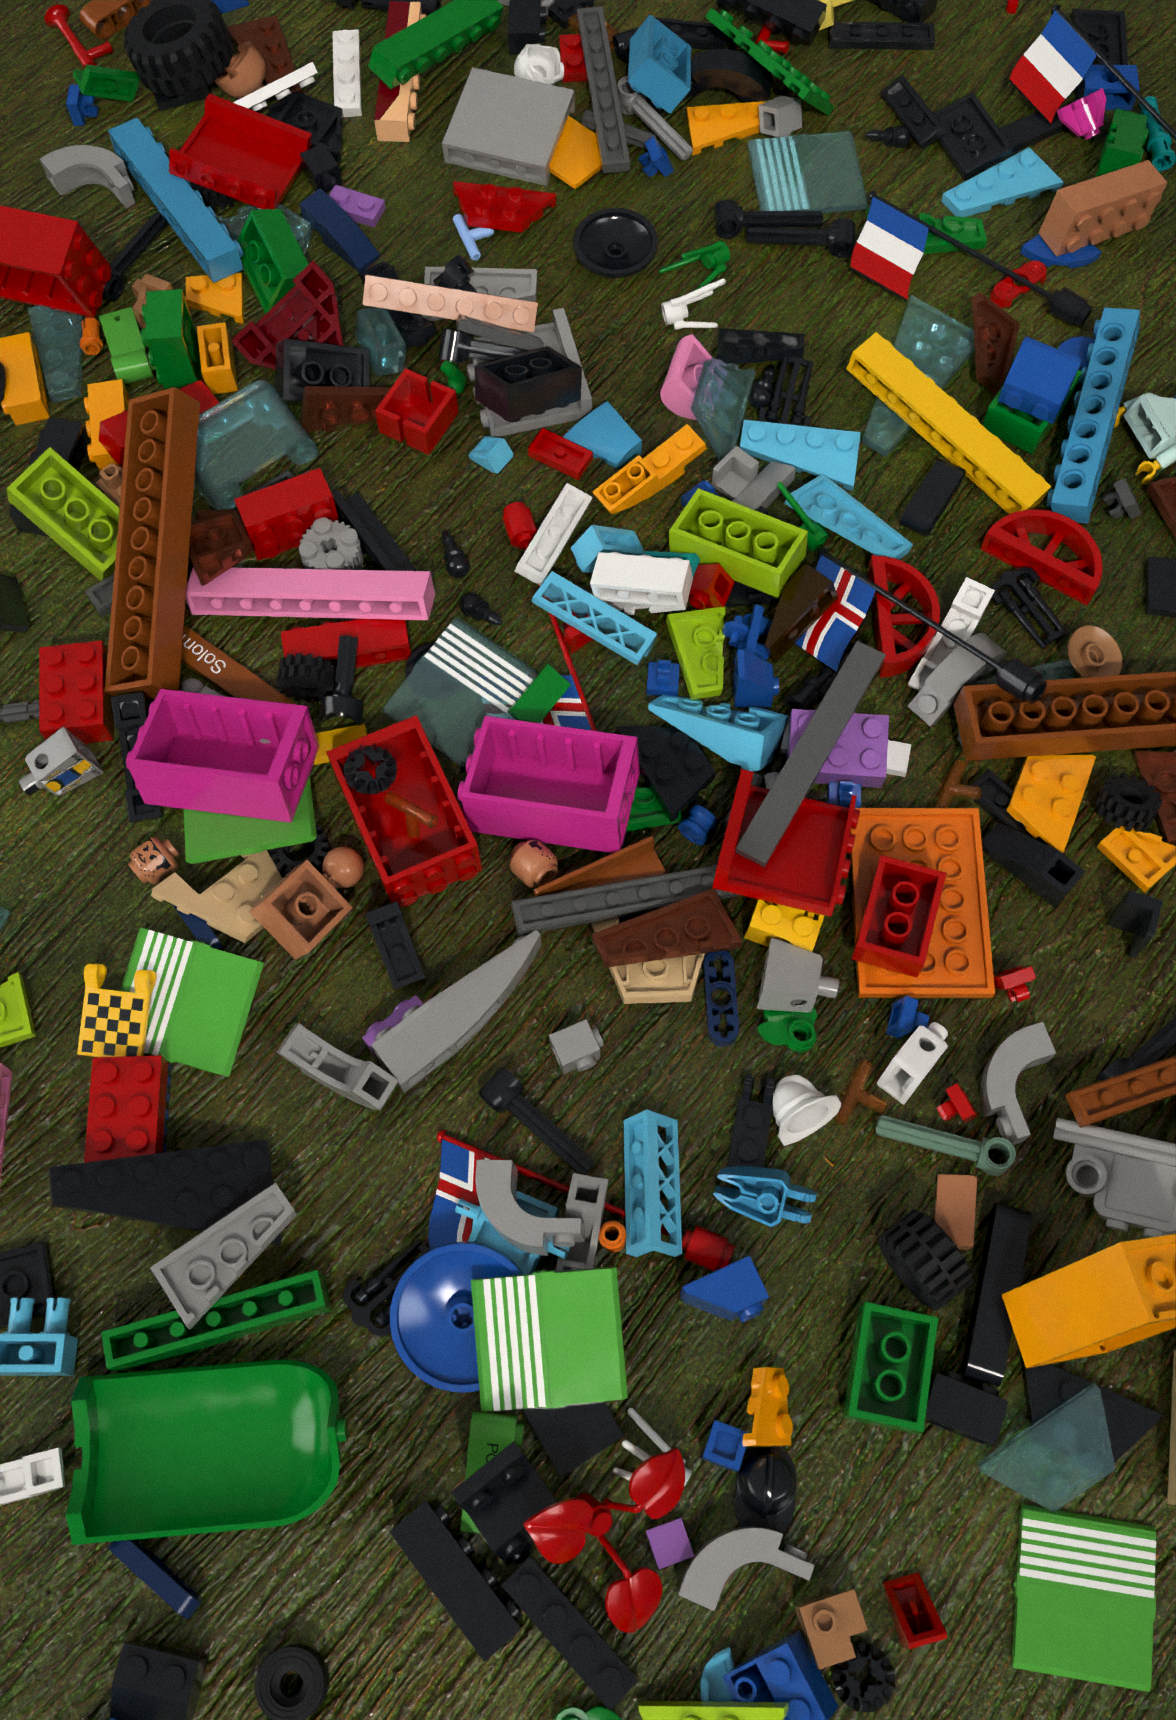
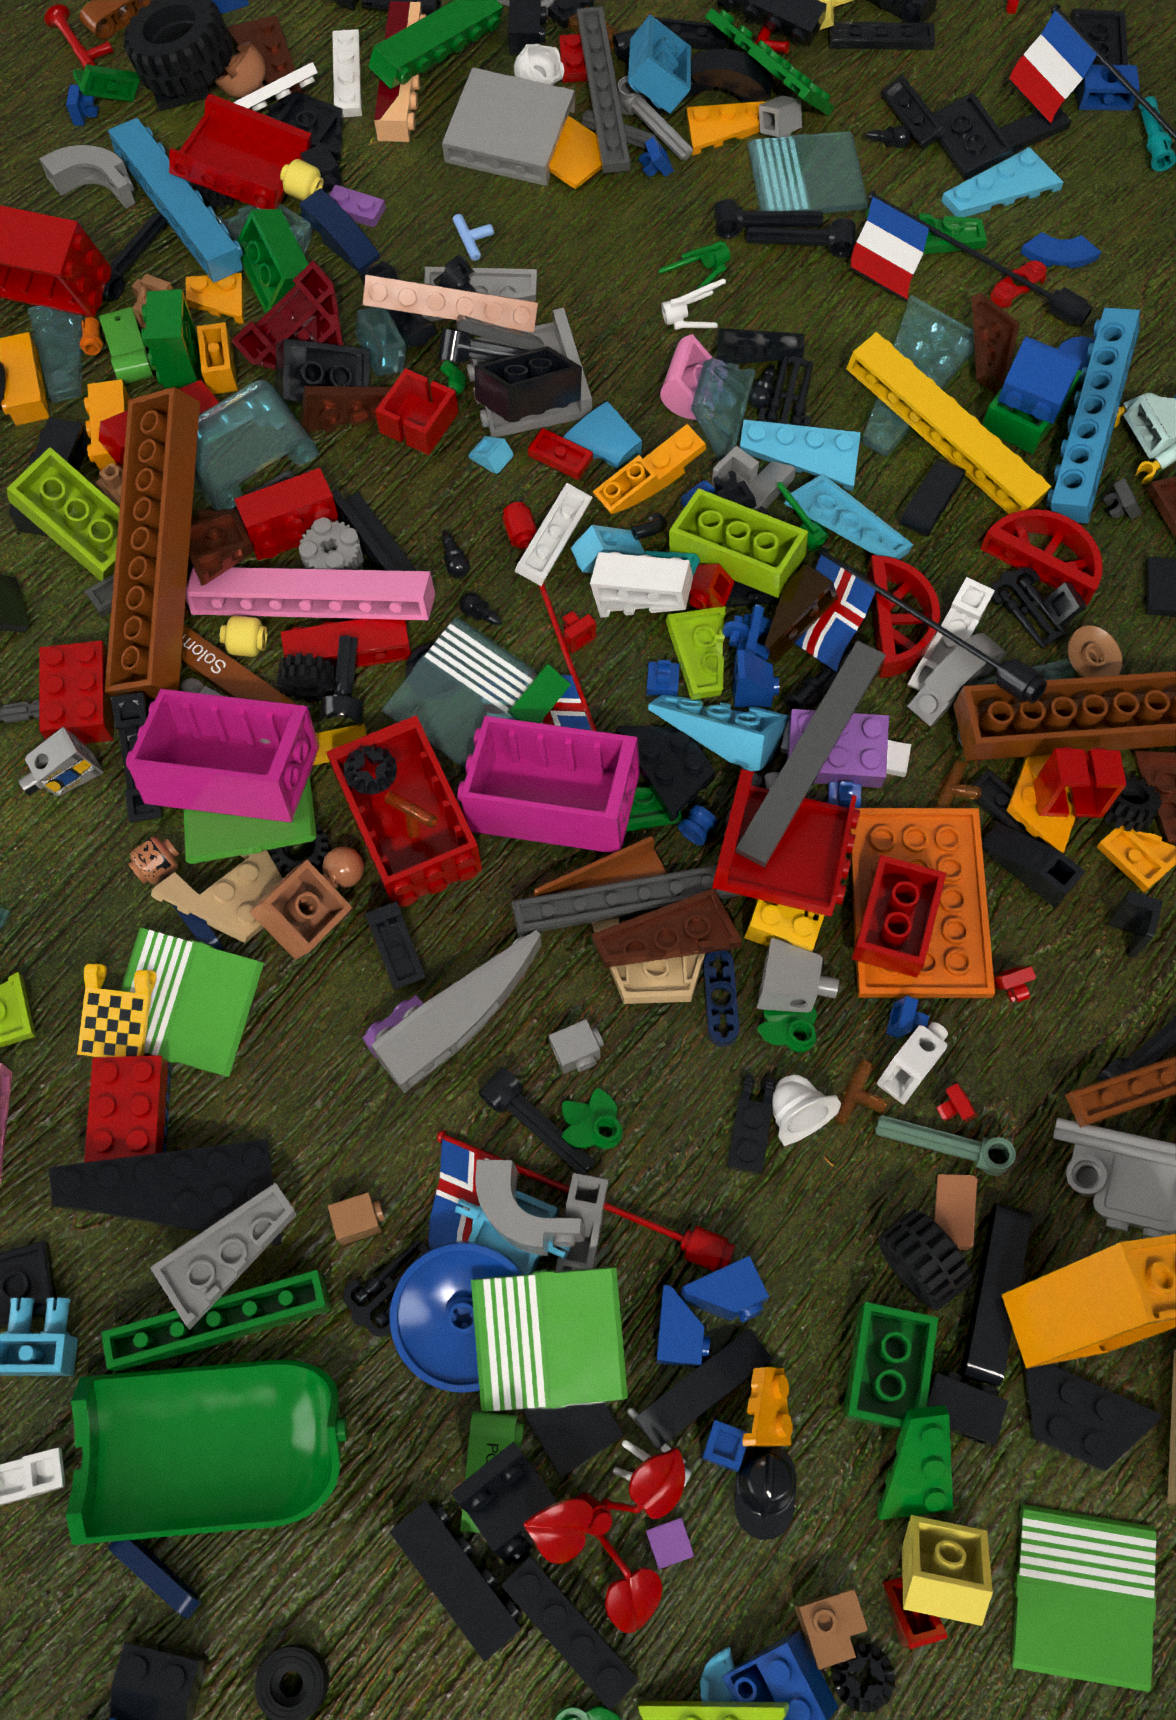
light grey arch [276,1023,399,1110] -> none
red wing [453,181,557,233] -> none
nougat head [510,840,558,888] -> none
medium azure fence [532,571,657,665] -> none
black dish [574,208,658,278] -> none
orange pin [598,1221,626,1253] -> none
medium azure fence [624,1109,682,1257] -> none
light grey arch [677,1526,815,1611] -> none
dark azure hinge [713,1166,817,1227] -> none
clear light blue wing [977,1382,1116,1512] -> none
light grey arch [979,1022,1056,1145] -> none
nougat brick [1038,160,1167,257] -> none
dark pink brick [1057,88,1106,140] -> none
green wedge [1095,108,1149,177] -> none
none -> light yellow head [220,615,268,657]
none -> light yellow head [280,159,324,201]
none -> medium nougat brick [328,1192,385,1245]
none -> green plate [562,1088,623,1149]
none -> black arm [631,512,667,540]
none -> black slope [635,1329,773,1450]
none -> blue slope [656,1285,710,1368]
none -> black plate [714,471,757,509]
none -> green wing [876,1405,953,1520]
none -> light yellow brick [902,1515,993,1626]
none -> red piece [1033,747,1127,818]
none -> black tile [1042,582,1087,626]

